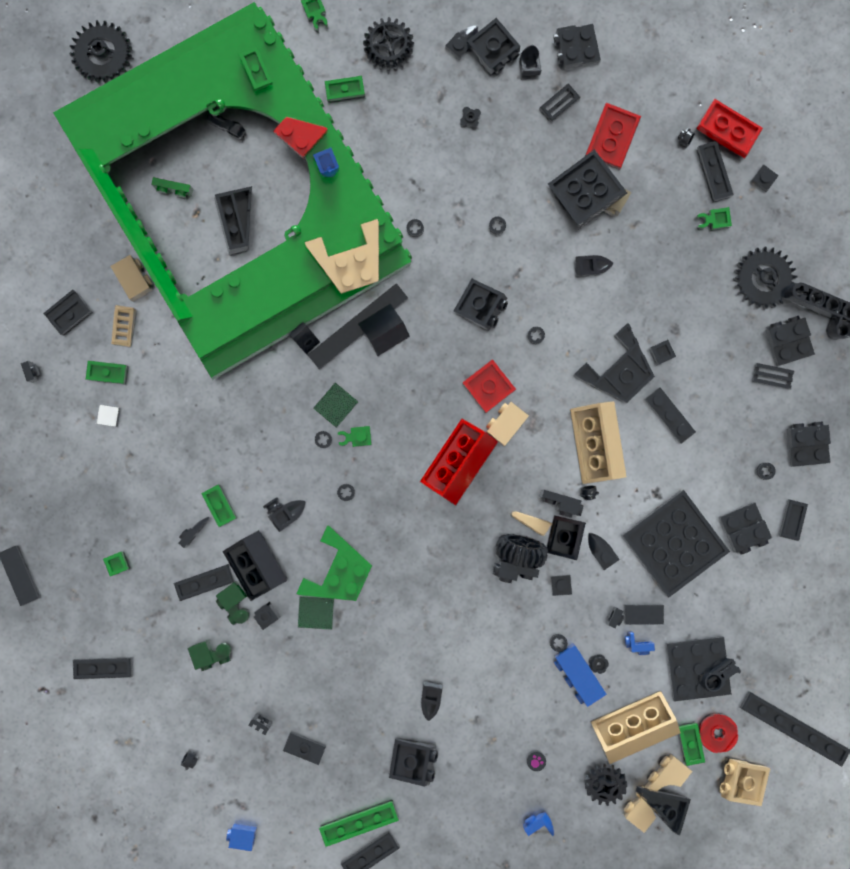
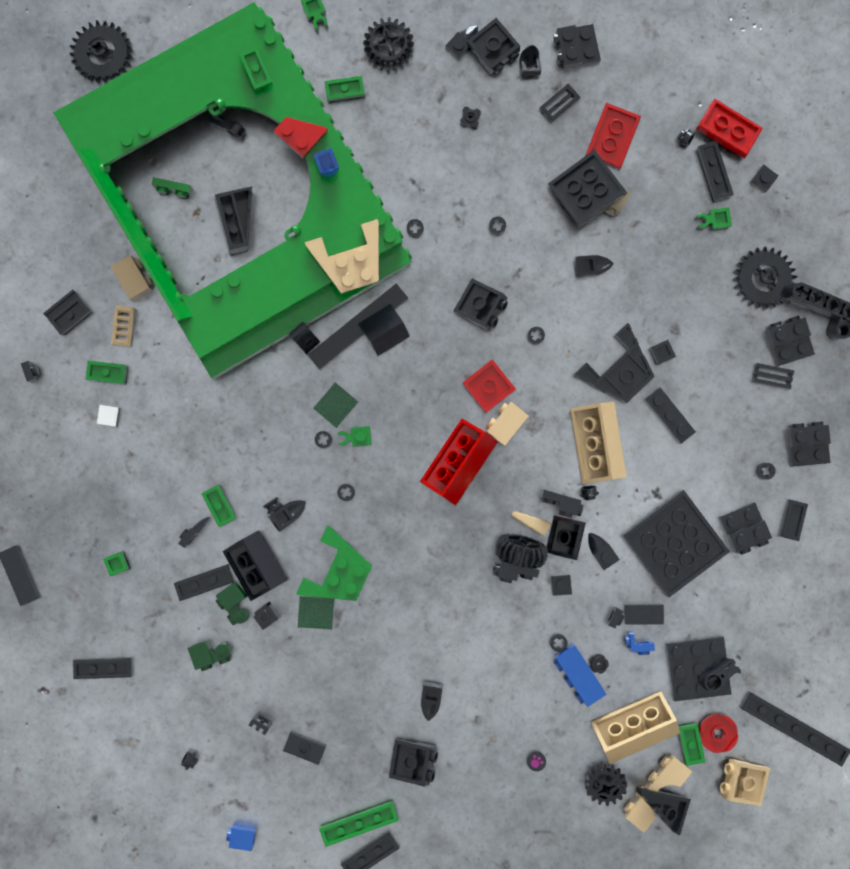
blue plate [523,812,554,836] -> none

